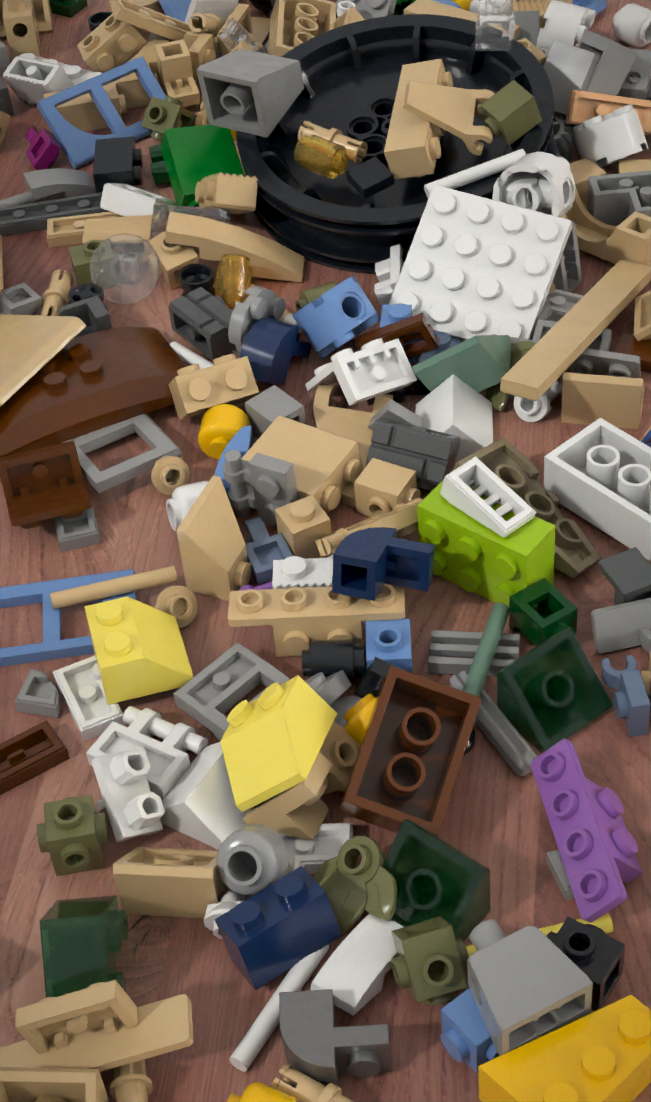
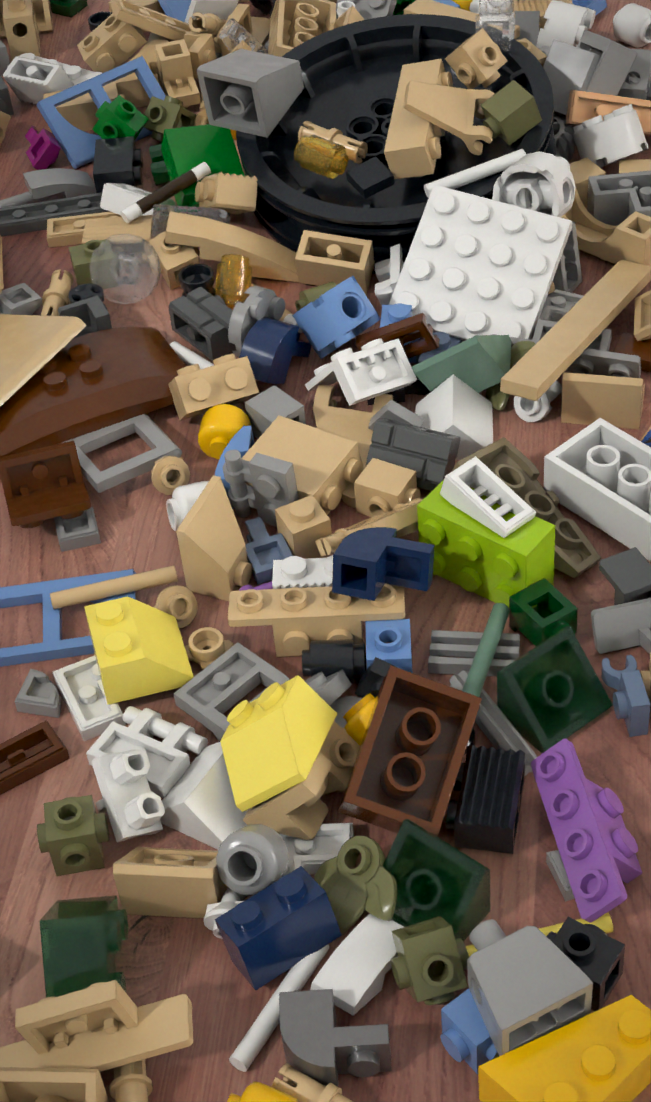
none -> green brick [92,95,149,141]
none -> dark brown bar [120,162,211,223]
none -> tan plate [184,627,233,670]
none -> tan brick [295,230,375,294]
none -> tan brick [445,28,508,89]
none -> black brick [446,744,525,854]

